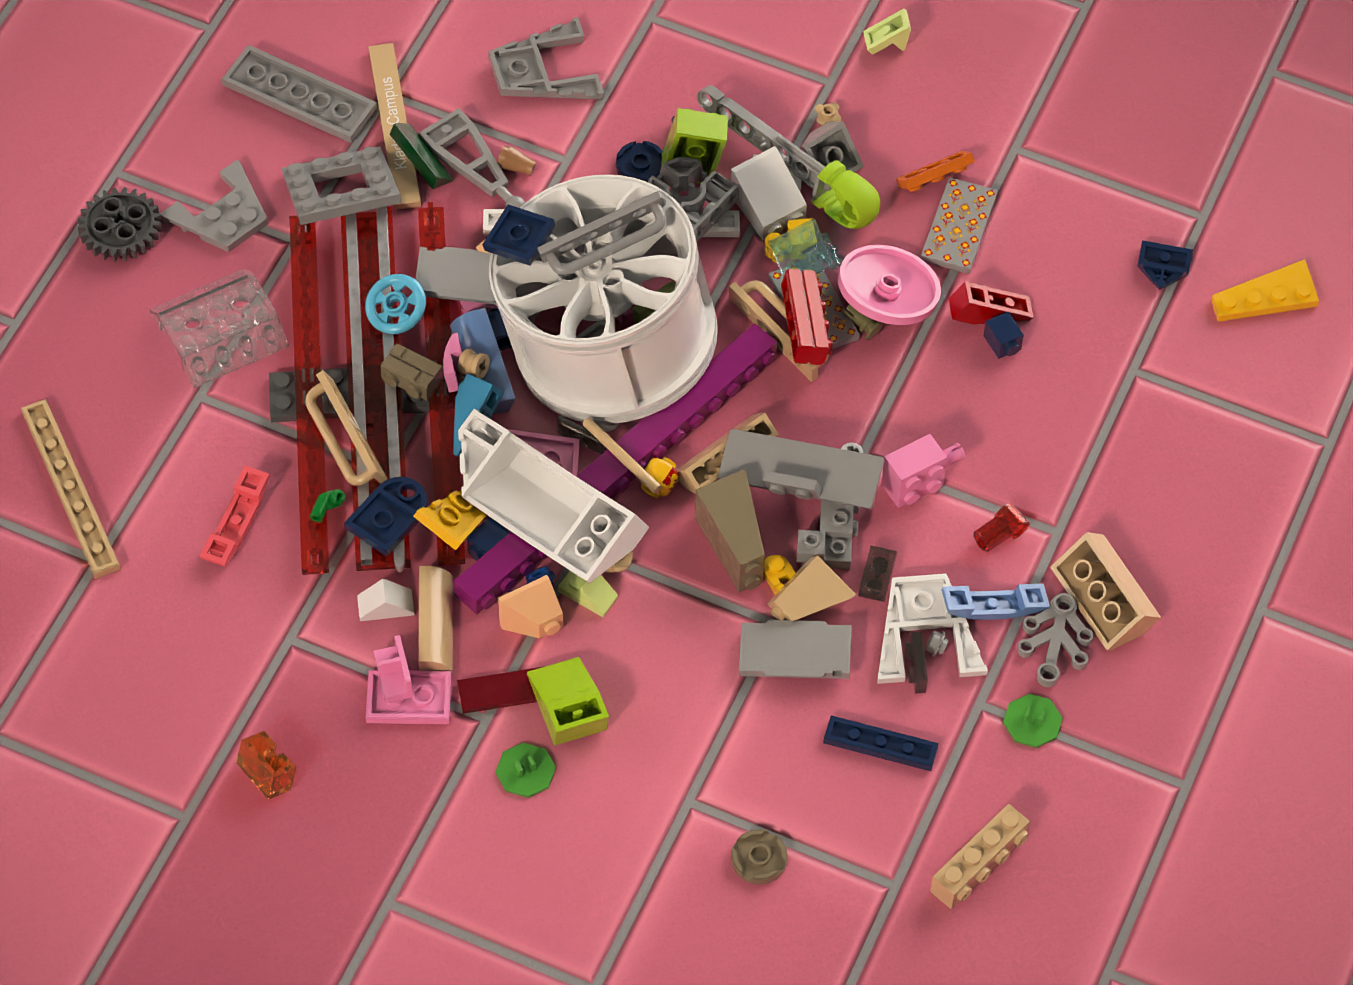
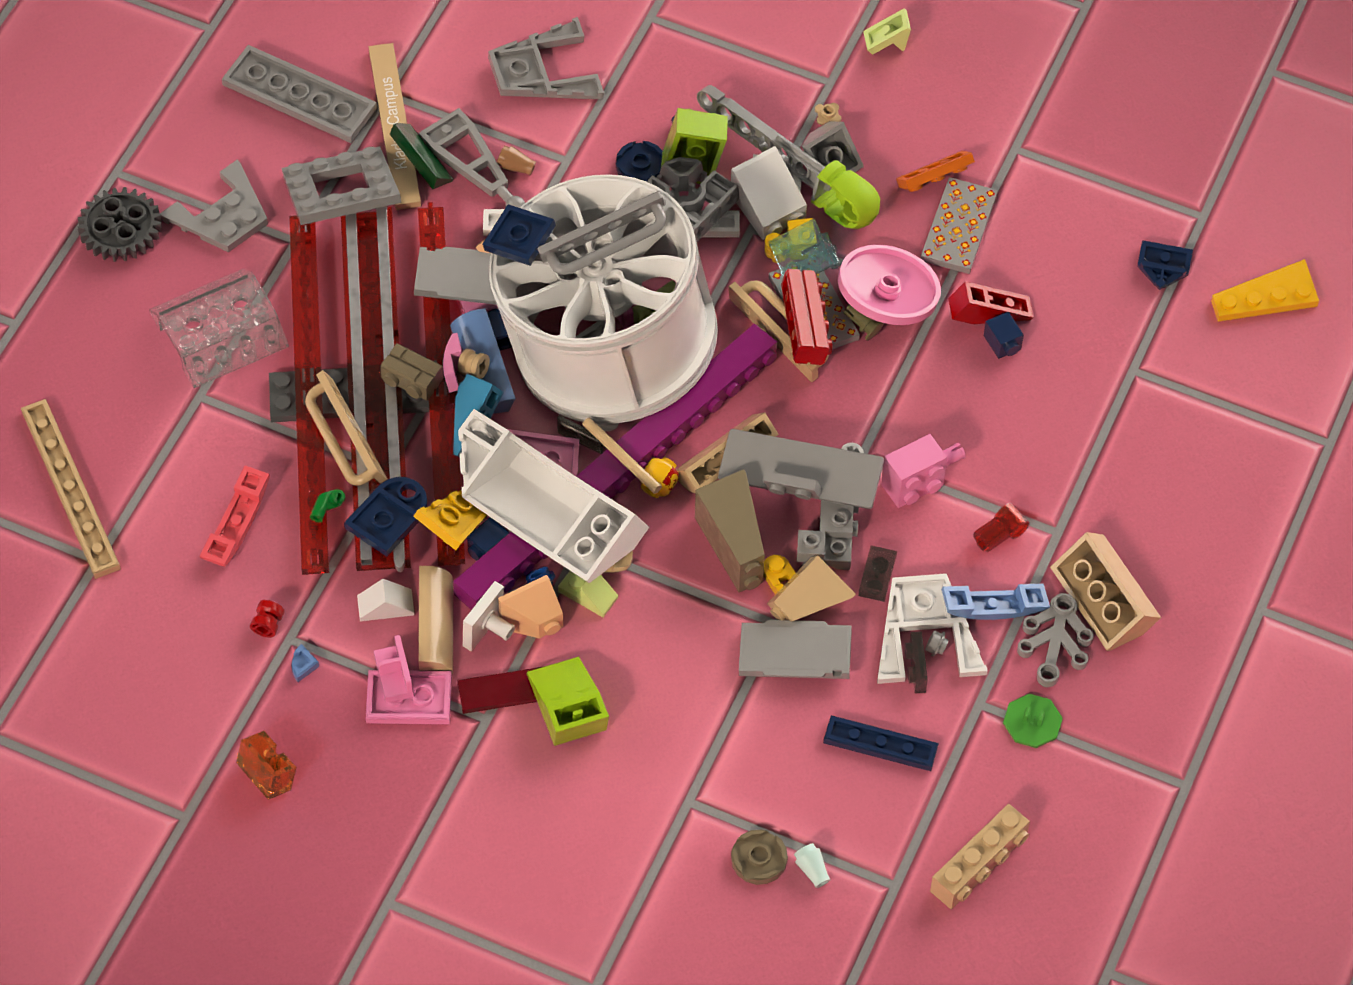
medium azure plate [365,274,426,334] -> none
bright green piece [496,743,556,798] -> none
none -> red wheel [250,600,285,638]
none -> medium blue tile [291,644,319,682]
none -> white tile [463,581,515,652]
none -> light aqua cone [794,843,831,888]

